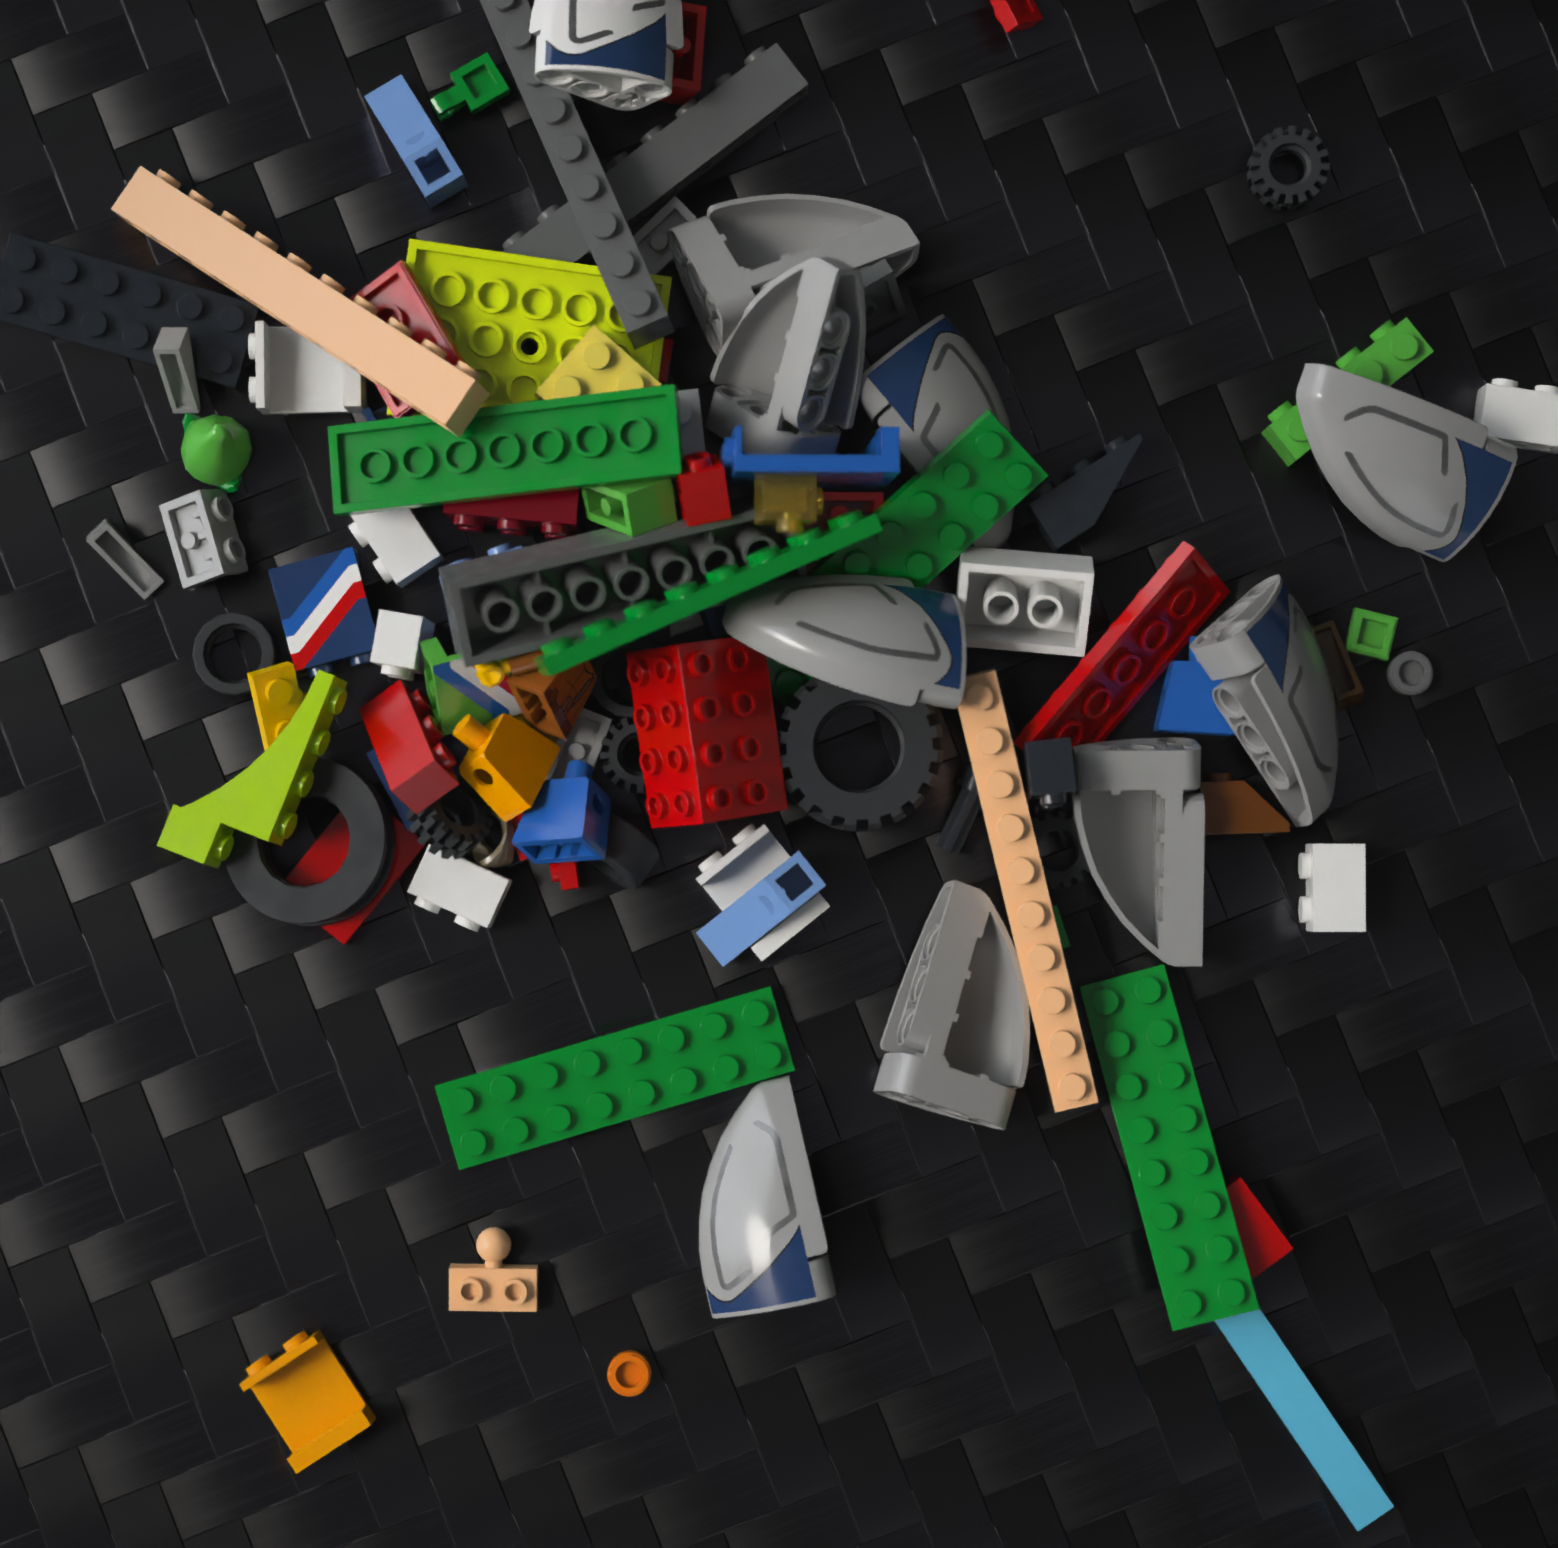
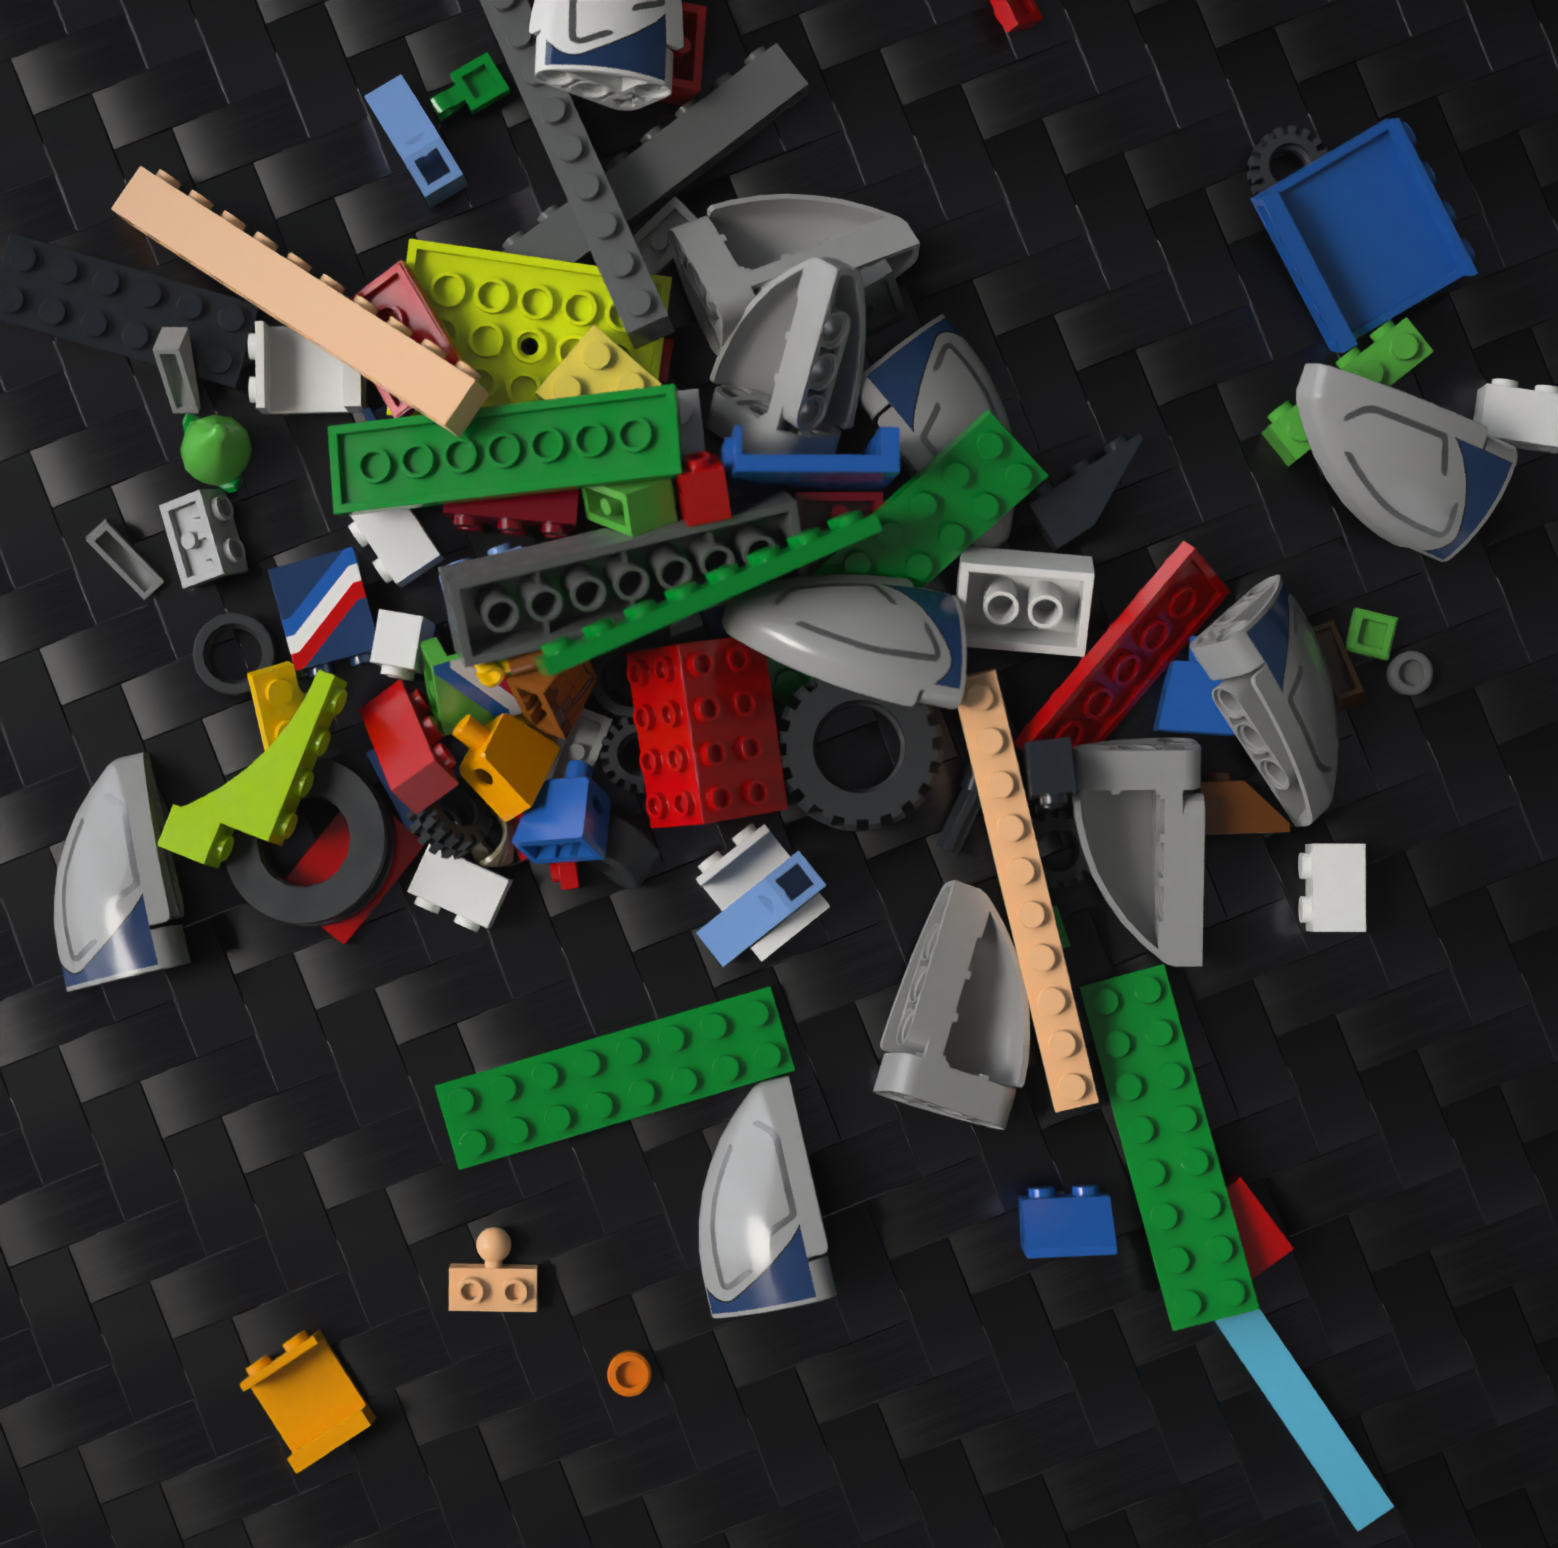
clear yellow brick [754,475,824,533] -> none
none -> light grey panel [54,752,191,992]
none -> blue slope [1018,1185,1117,1258]
none -> blue panel [1250,118,1478,353]

